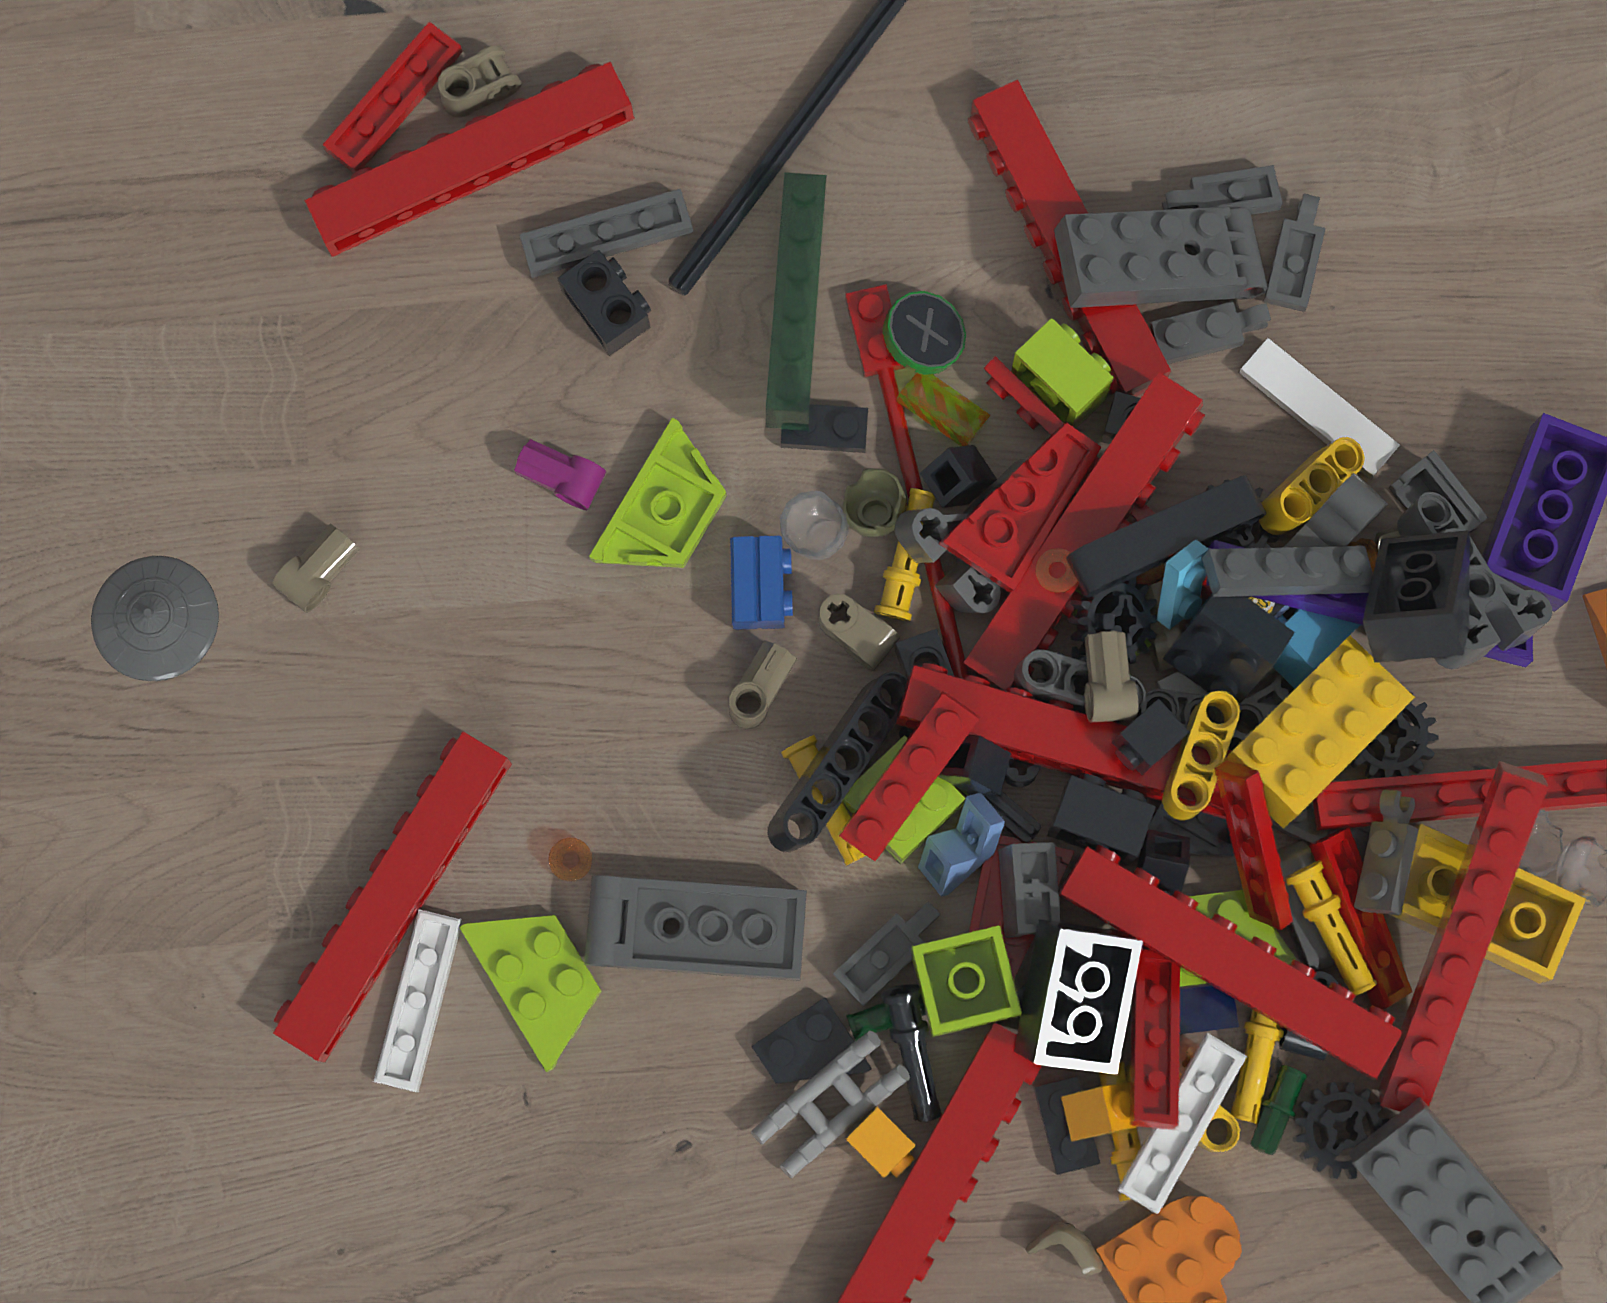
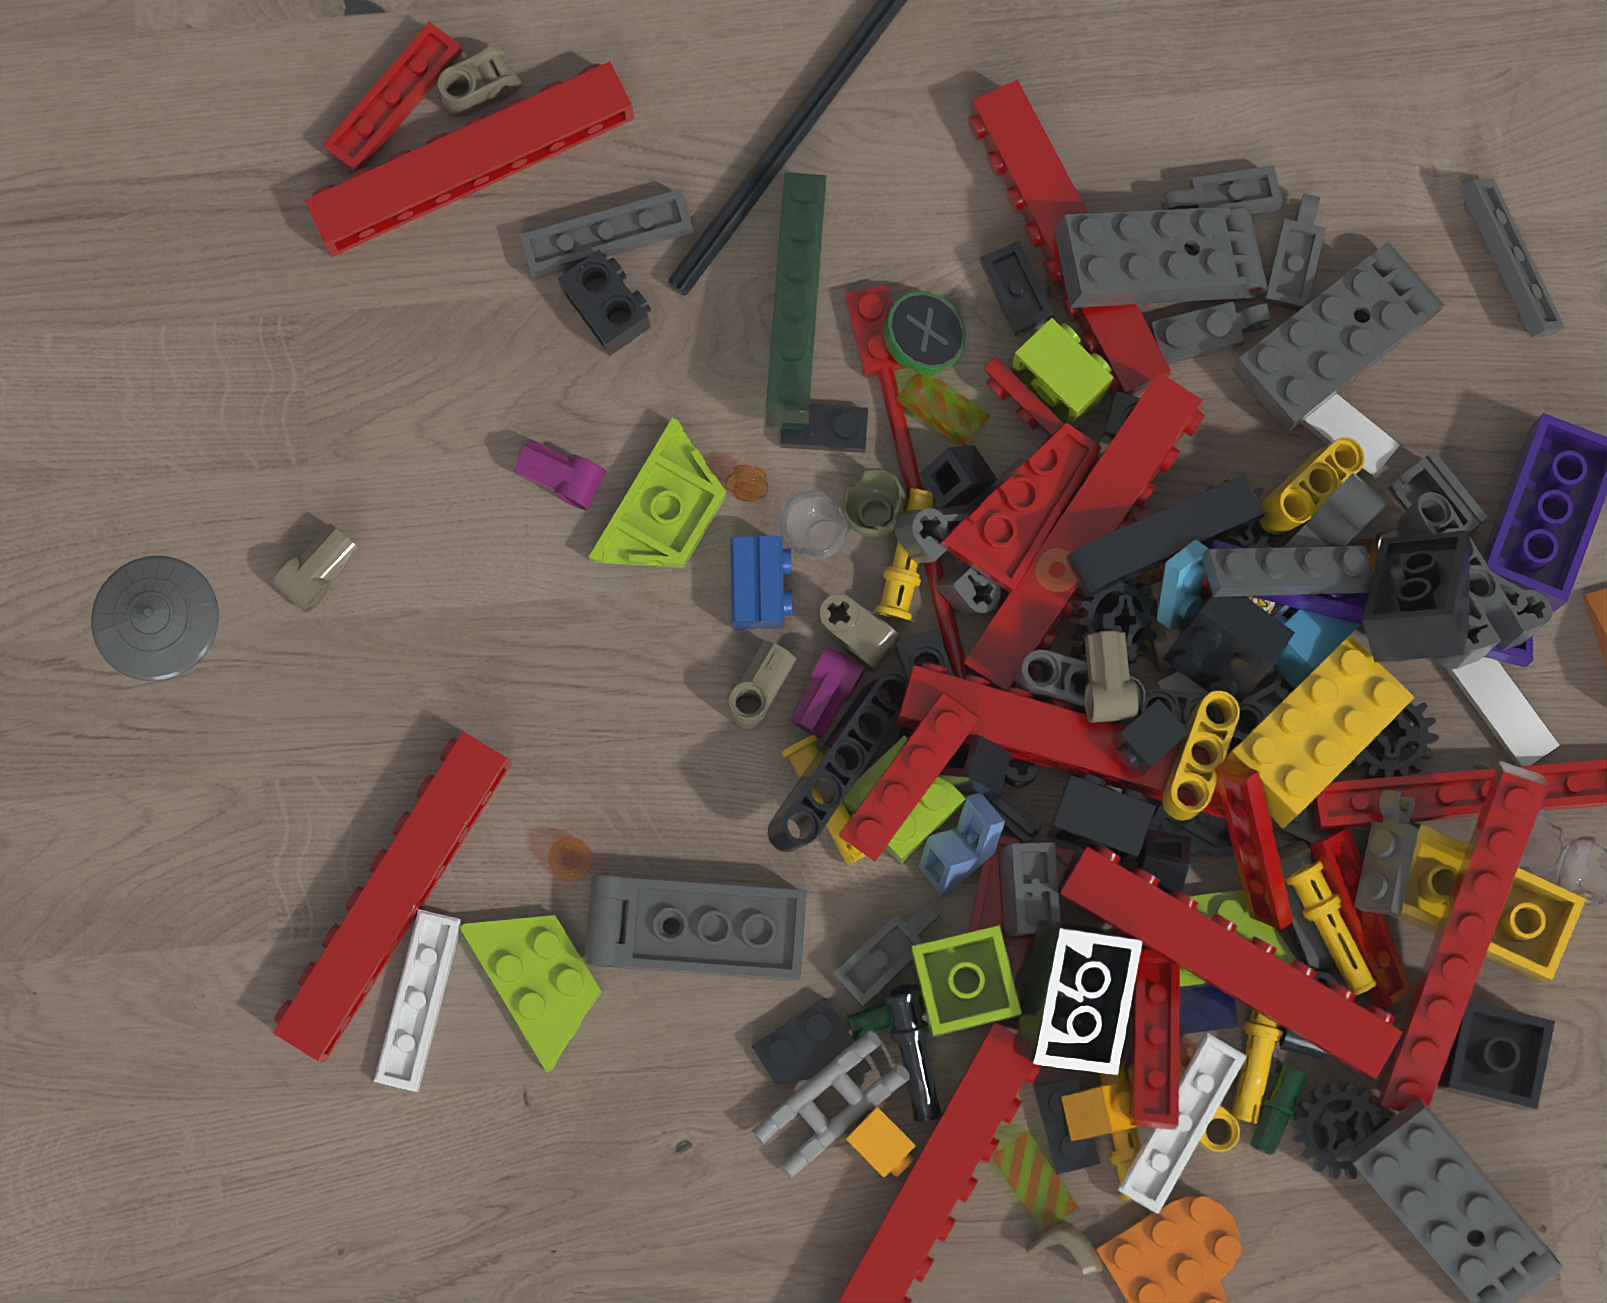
none -> clear orange plate [726,465,769,502]
none -> magenta piece [790,646,866,739]
none -> black plate [980,241,1055,336]
none -> clear neon green tile [992,1132,1079,1232]
none -> dark grey hinge [1232,242,1445,433]
none -> black brick [1437,1000,1555,1110]
none -> white tile [1446,657,1560,767]
none -> dark grey plate [1460,179,1565,338]

